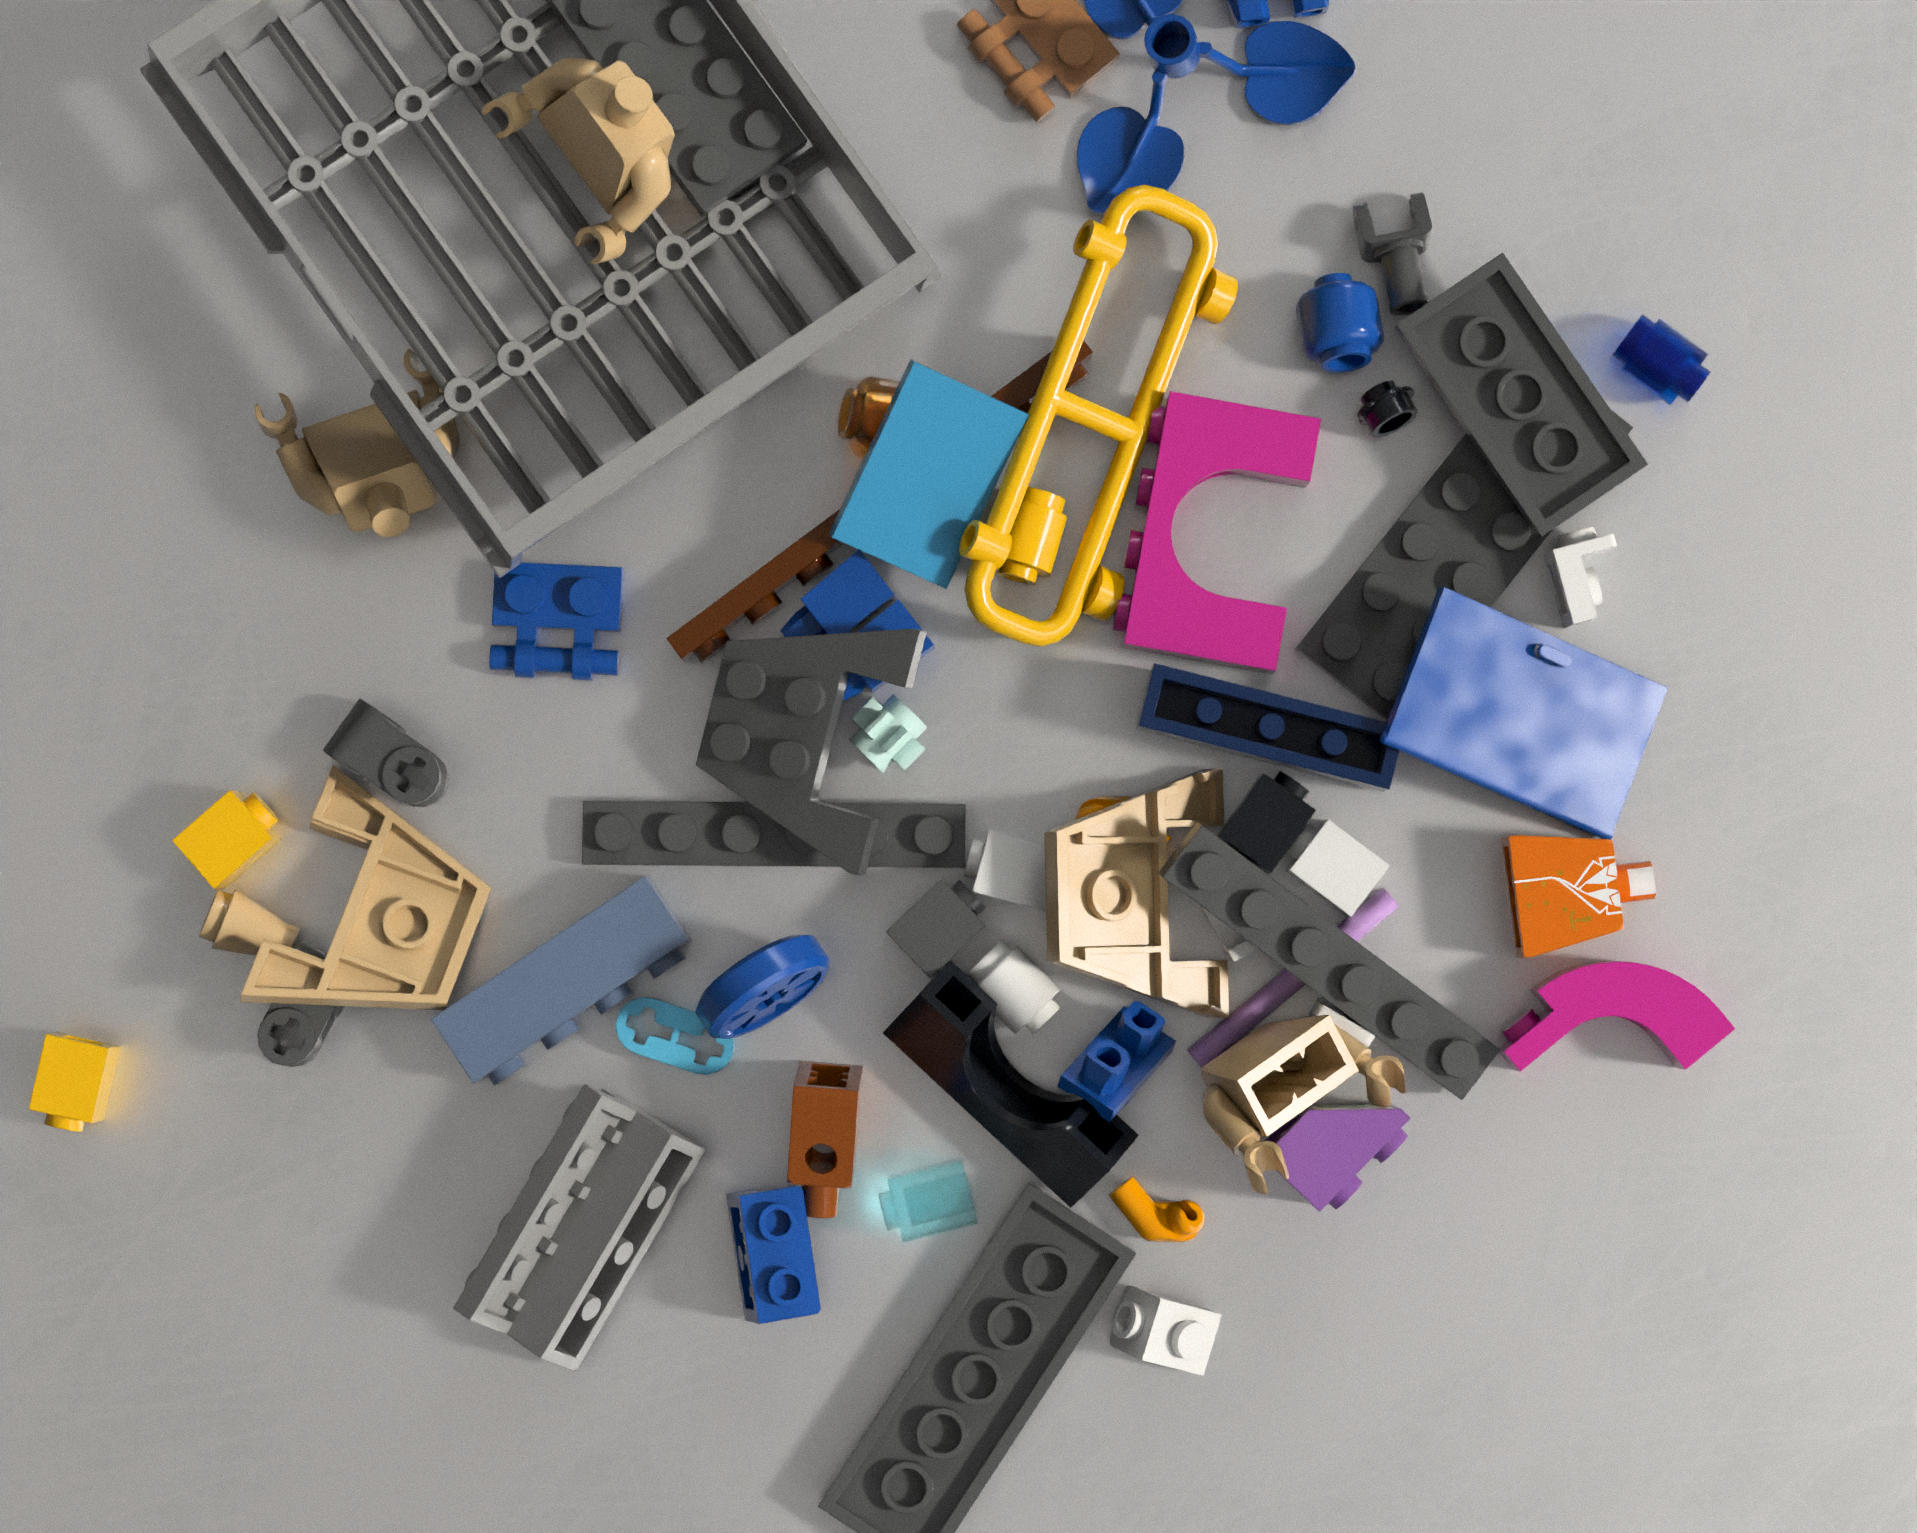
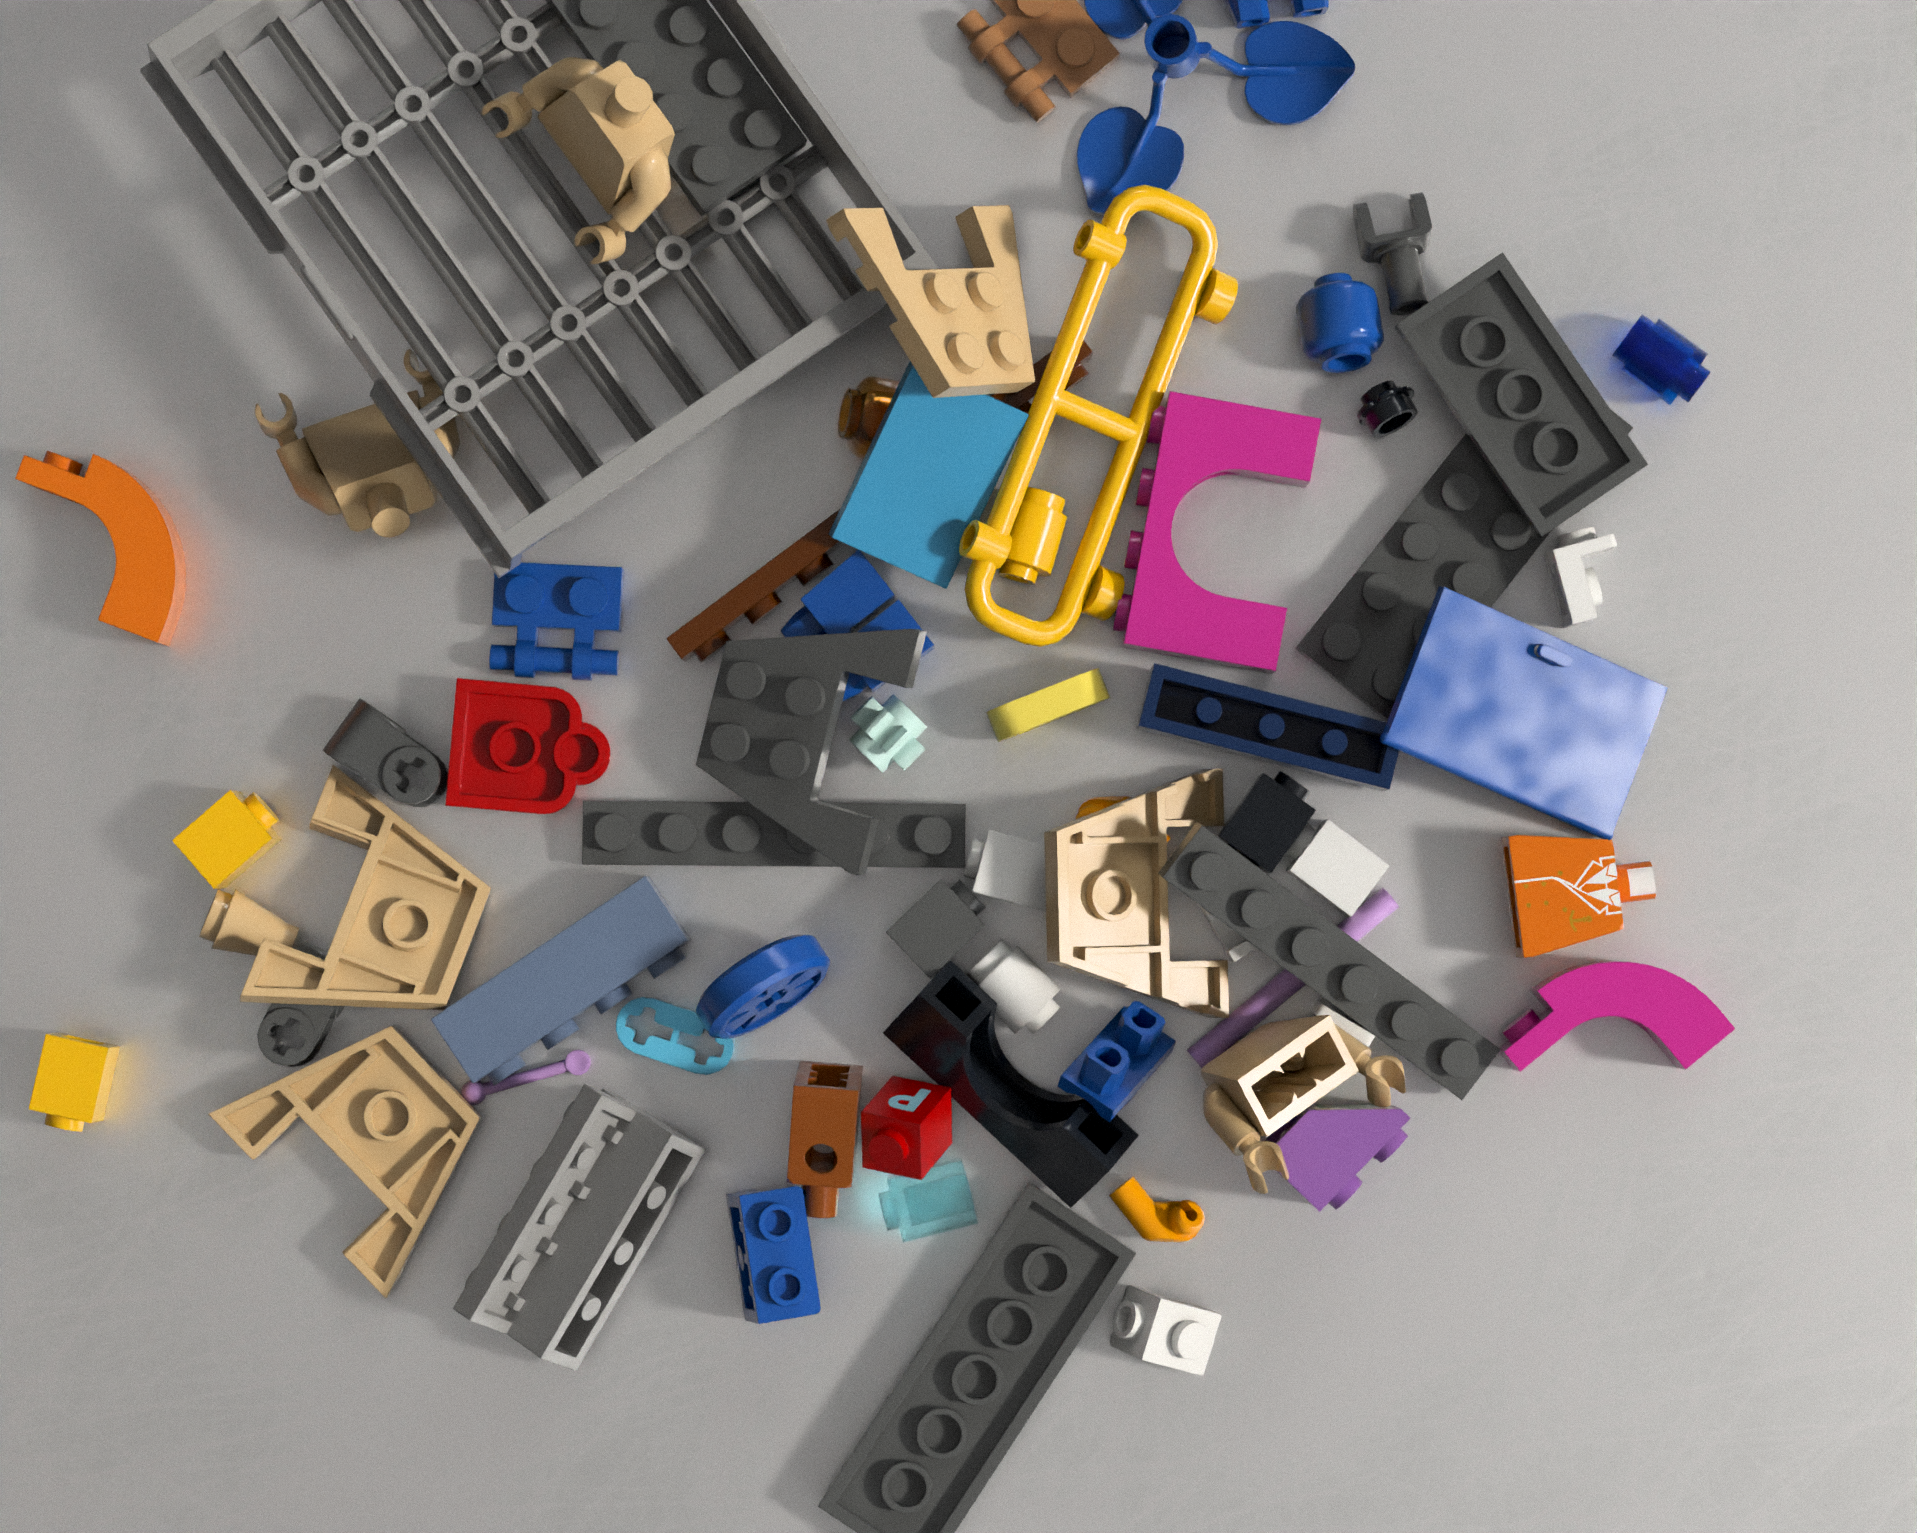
none -> orange arch [15,451,187,646]
none -> tan wing [208,1025,482,1298]
none -> red plate [445,678,610,814]
none -> lavender hinge [461,1050,591,1105]
none -> tan wing [826,205,1035,398]
none -> red brick [861,1076,952,1180]
none -> light yellow beam [986,668,1110,742]

